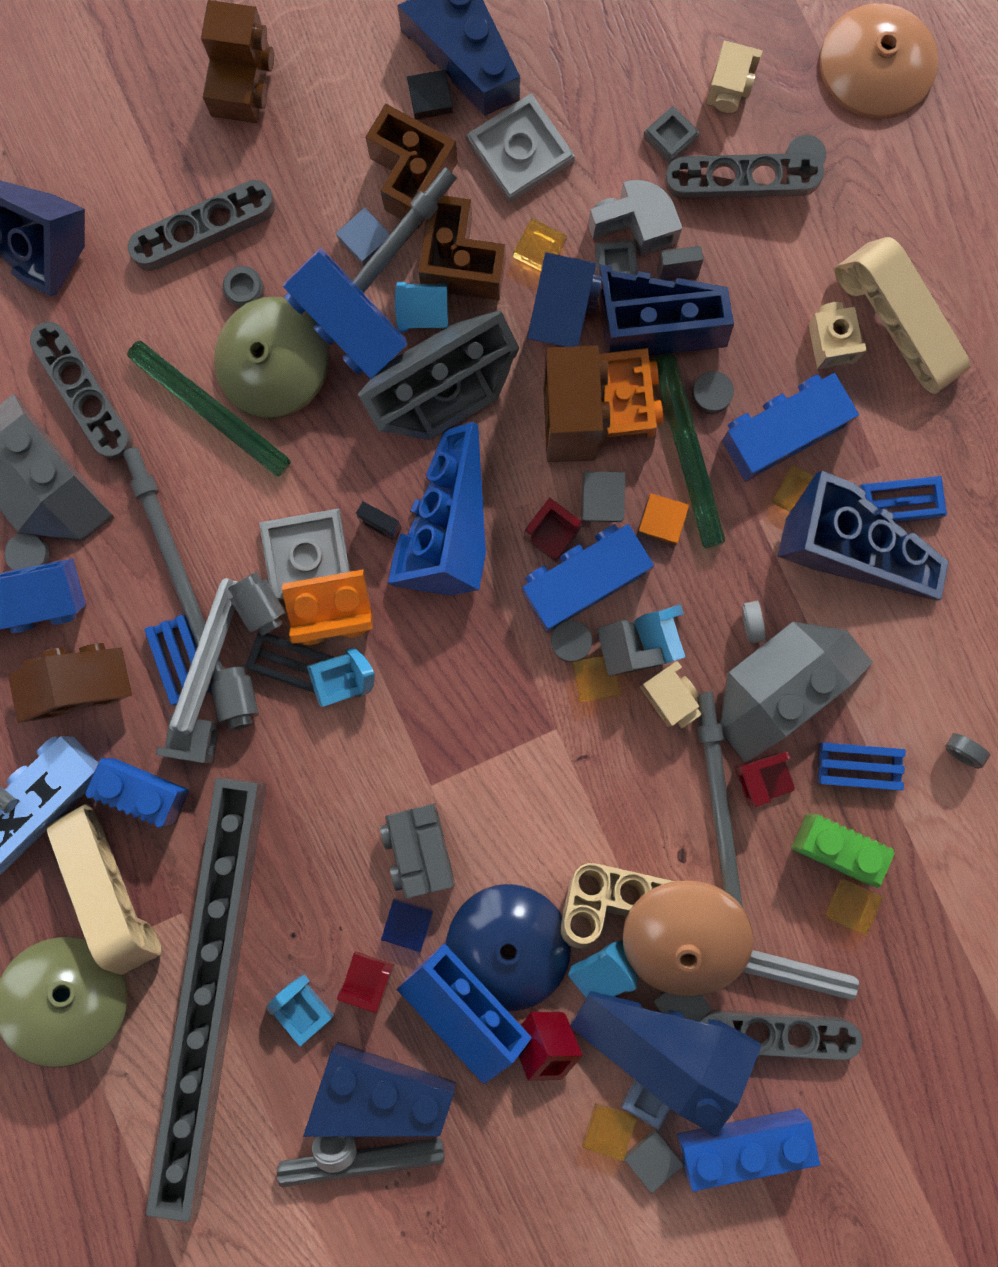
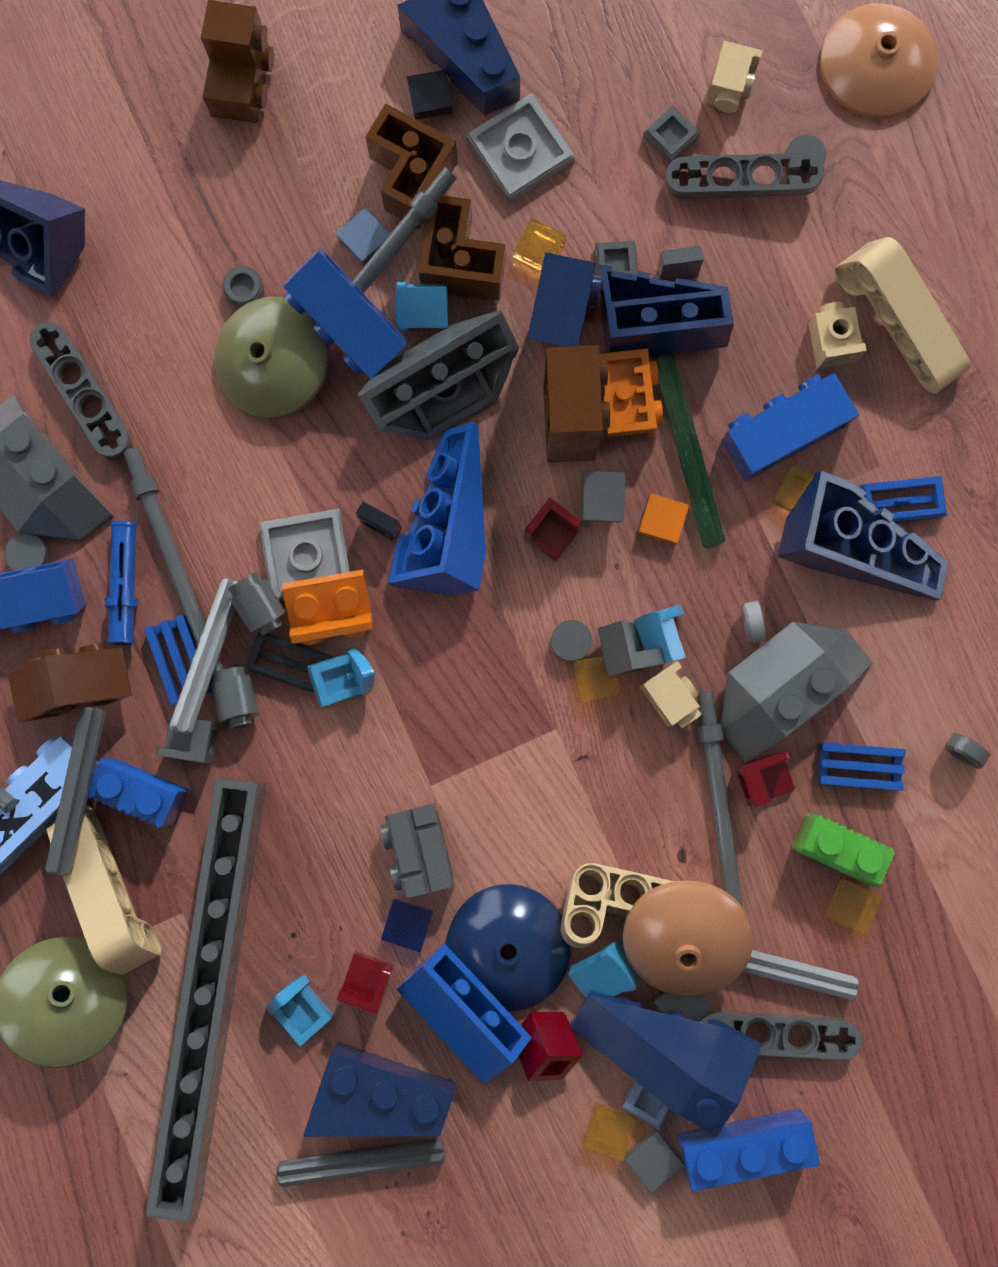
clear green axle [127,340,291,477] -> none
dark grey beam [128,180,275,271] -> none
light grey tile [312,1137,357,1173] -> none
blue brick [522,524,654,633] -> none
light grey brick [588,180,683,256] -> none
dark grey tile [692,371,734,414] -> none
none -> dark grey axle [45,707,106,876]
none -> blue pin [105,521,139,646]

